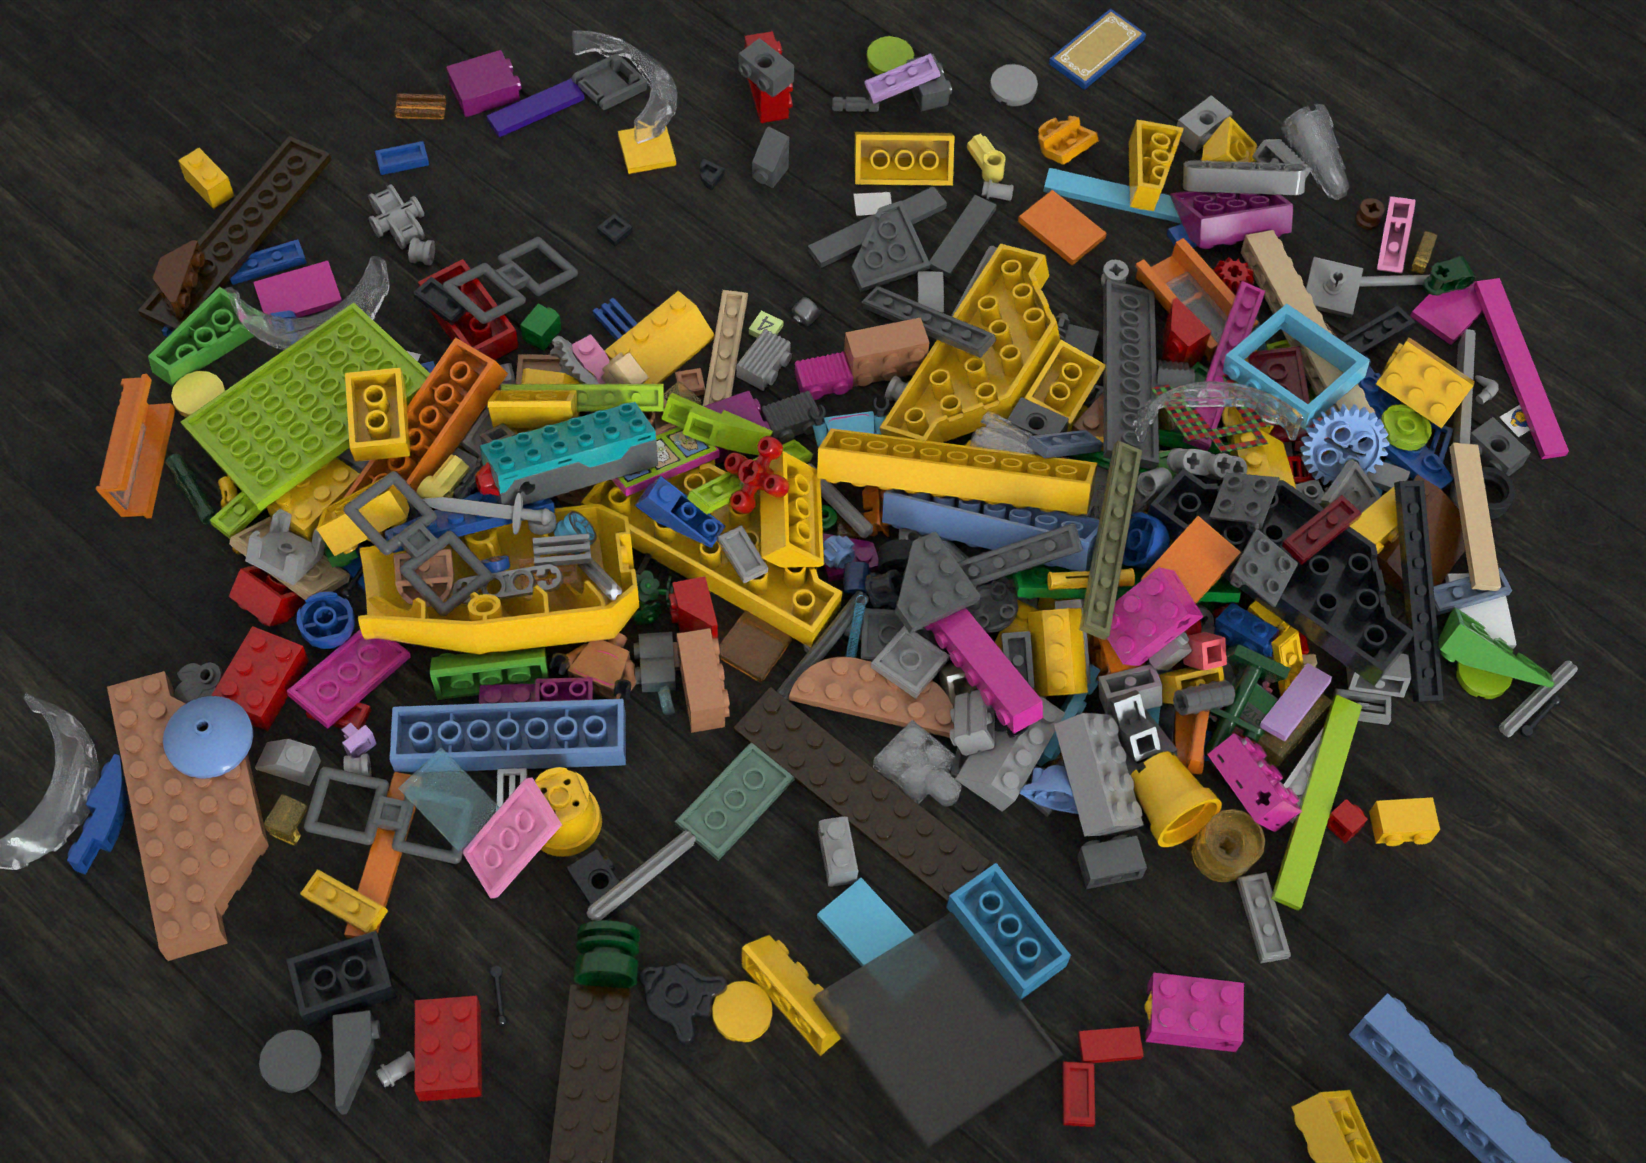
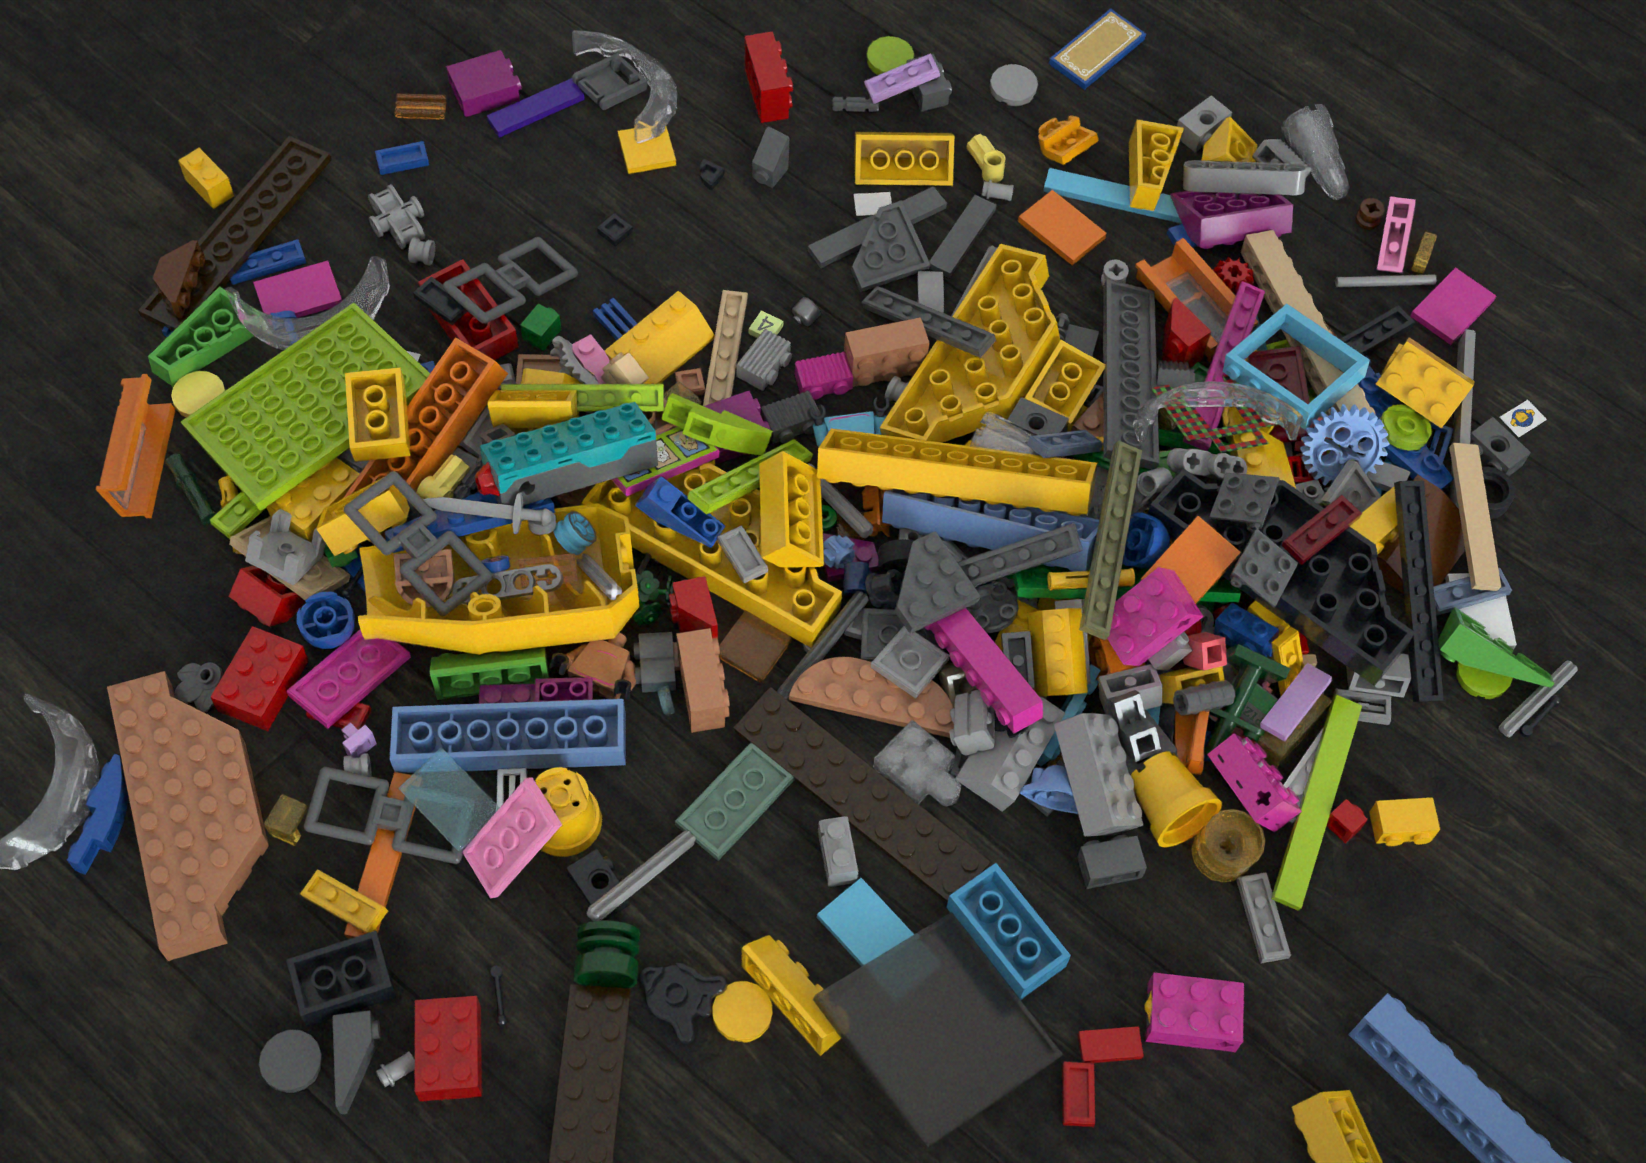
medium blue dish [163,696,253,778] -> none
light grey slope [255,739,321,786] -> none
light grey tile [533,534,591,566] -> none
red gear [724,436,789,514] -> none
dark grey brick [738,38,794,97] -> none
medium azure piece [846,595,866,658] -> none
light grey tile [1306,257,1363,318] -> none
dark green piece [1423,256,1476,296] -> none
dark pink tile [1473,278,1569,459] -> none
light grey animal [1475,375,1499,405] -> none

